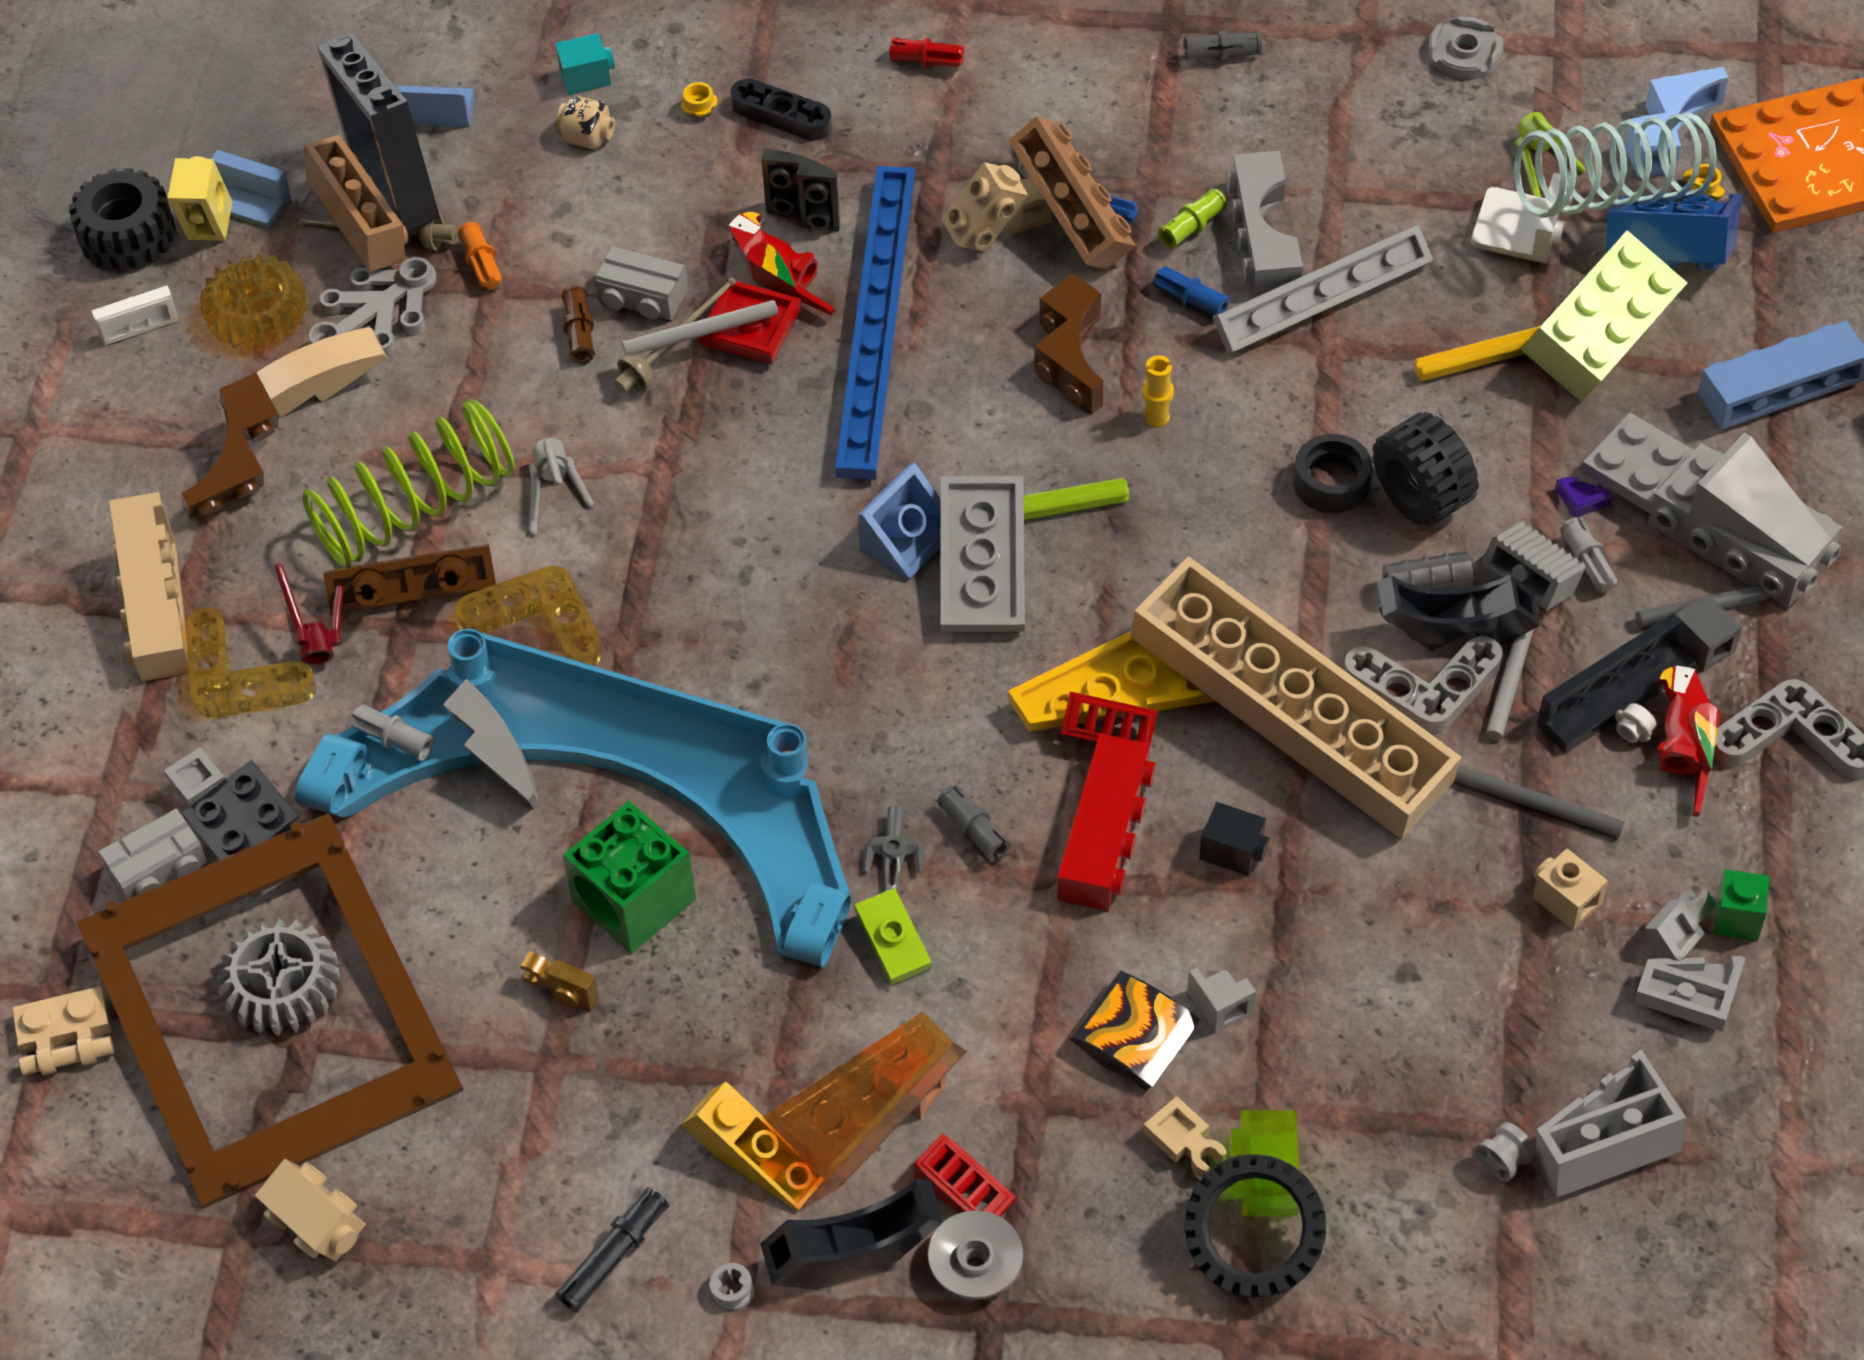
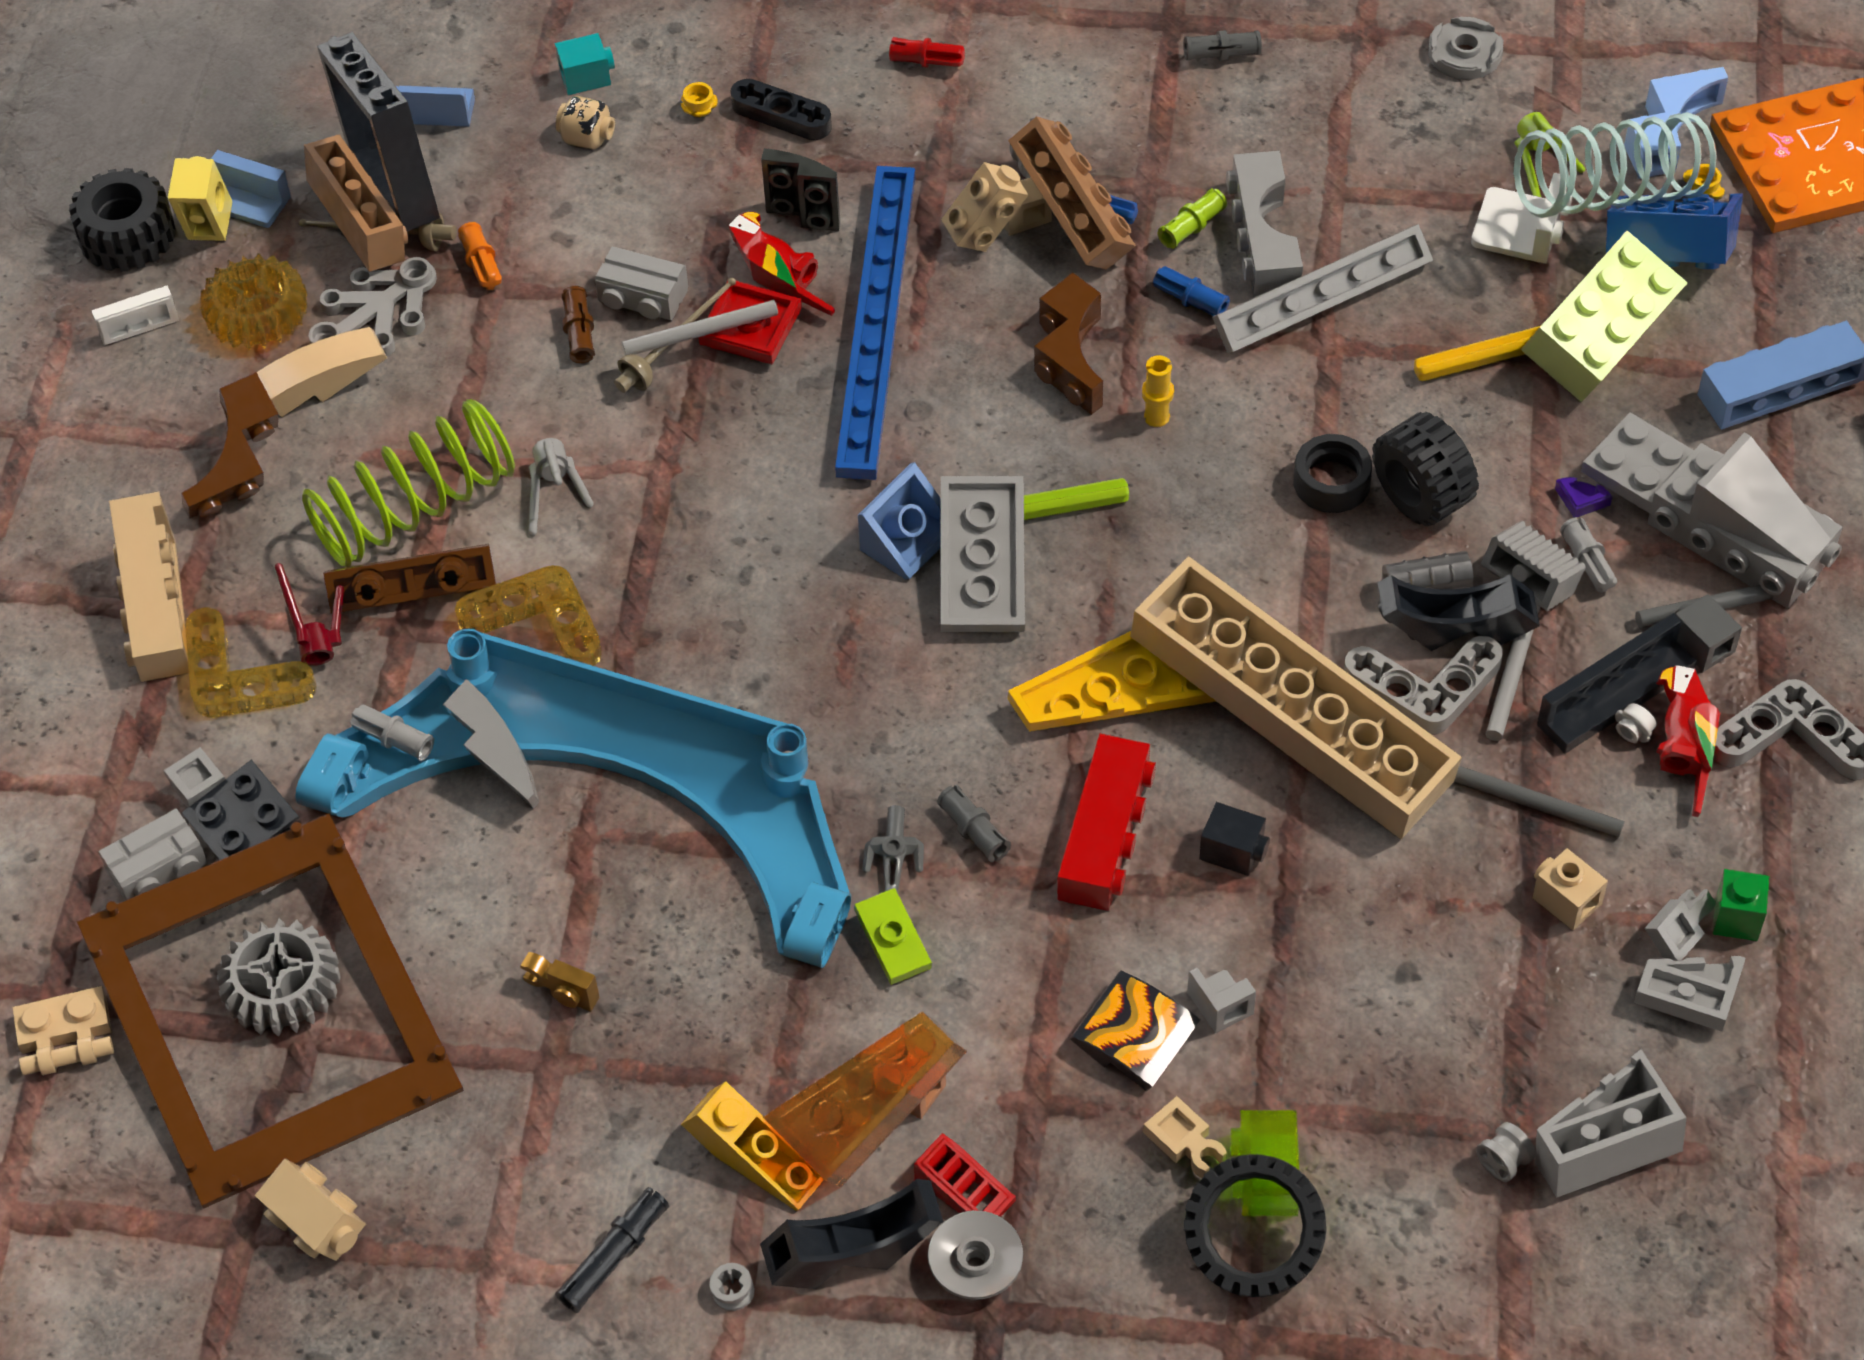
green brick [563,801,696,954] -> none
red slope [1060,691,1158,746] -> none

